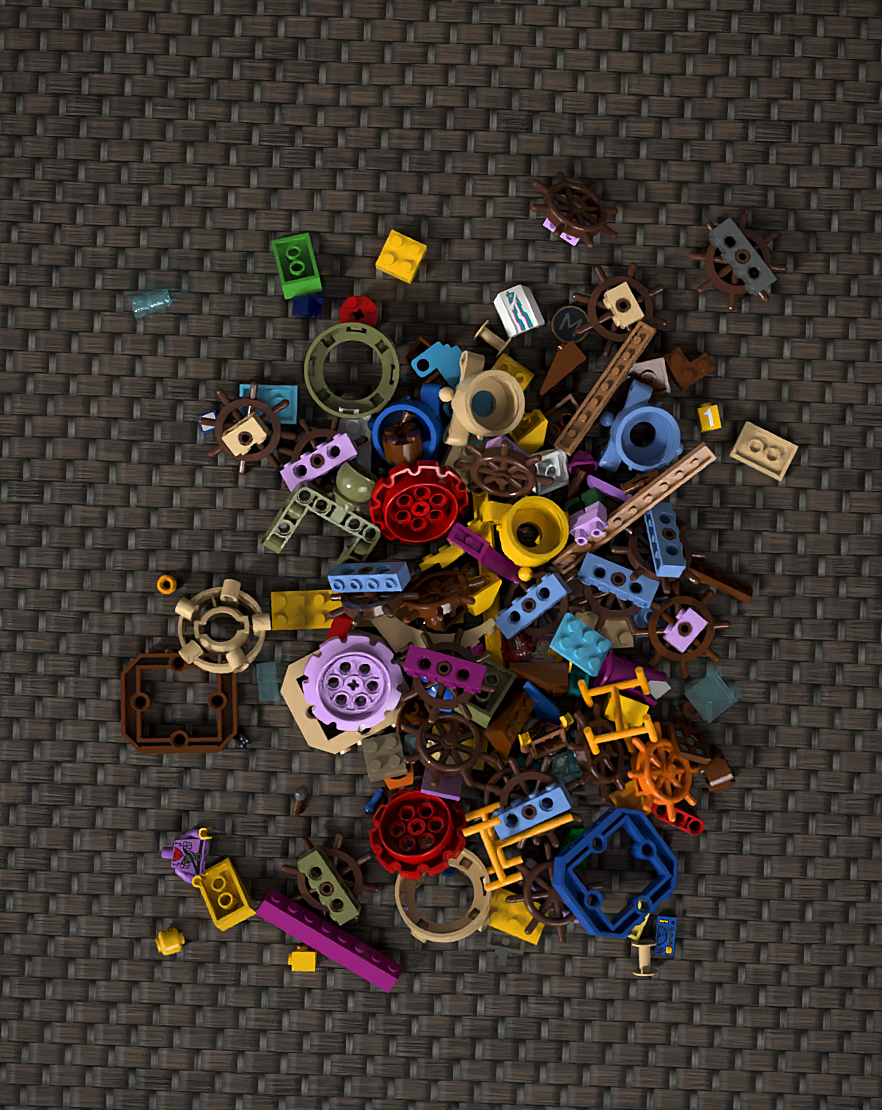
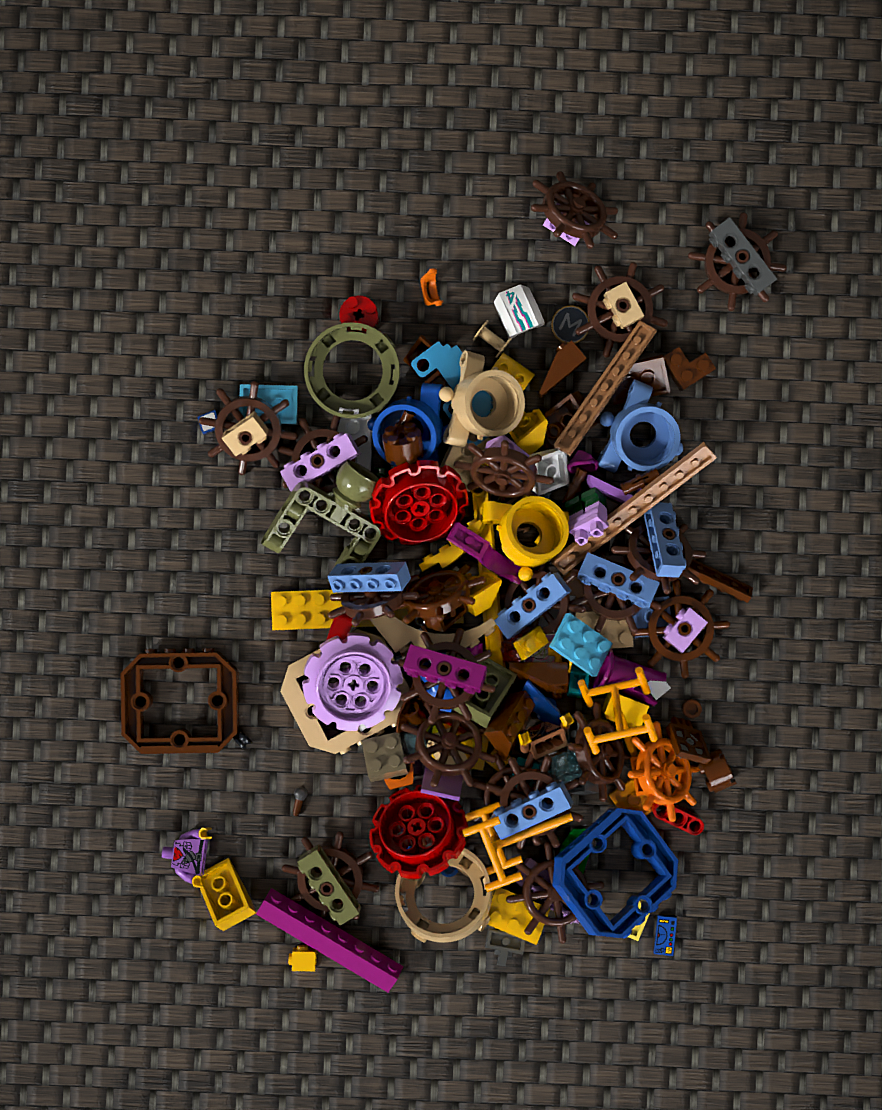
clear light blue plant [129,288,172,320] -> none
yellow head [155,928,185,955] -> none
light orange plate [157,575,177,594] -> none
tan piece [175,579,271,673] -> none
clear light blue tile [256,661,279,702] -> none
bright green slope [271,233,322,300] -> none
clear blue brick [292,296,323,319] -> none
blue piece [363,788,384,815] -> none
yellow brick [375,230,427,284] -> none
tan piece [632,940,658,976] -> none
clear light blue tile [684,670,738,724] -> none
yellow brick [695,403,721,432] -> none
tan plate [729,421,798,481] -> none
none -> orange helmet [420,268,443,307]
none -> yellow plate [513,625,549,660]

